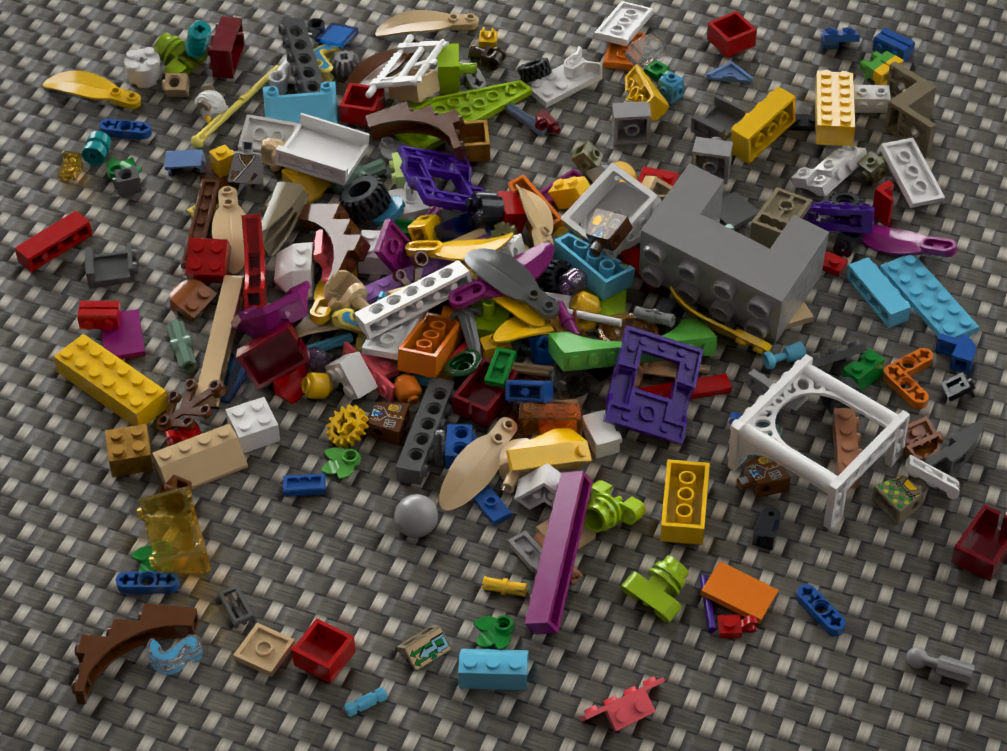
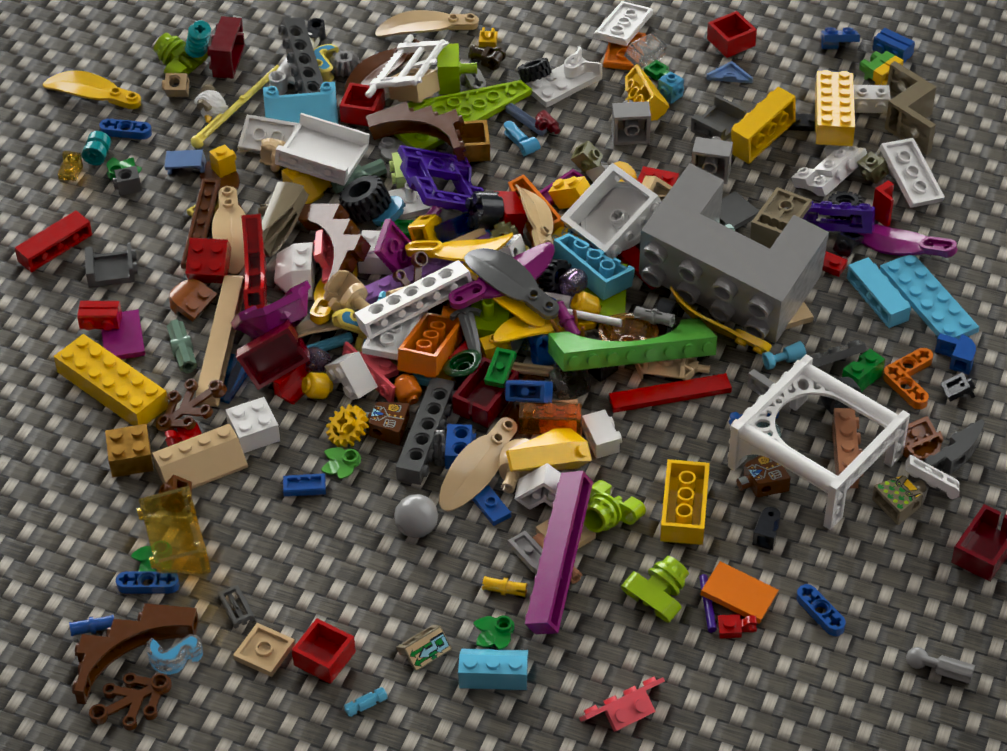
white brick [124,47,162,88] -> none
light grey torso [228,141,264,185] -> none
clear blue piece [316,23,359,47] -> none
reddish brown torso [586,208,633,255] -> none
dark purple piece [603,325,704,446] -> none
none -> blue pin [69,615,114,636]
none -> reddish brown plant [89,673,172,731]
none -> dark azure piece [504,121,541,156]

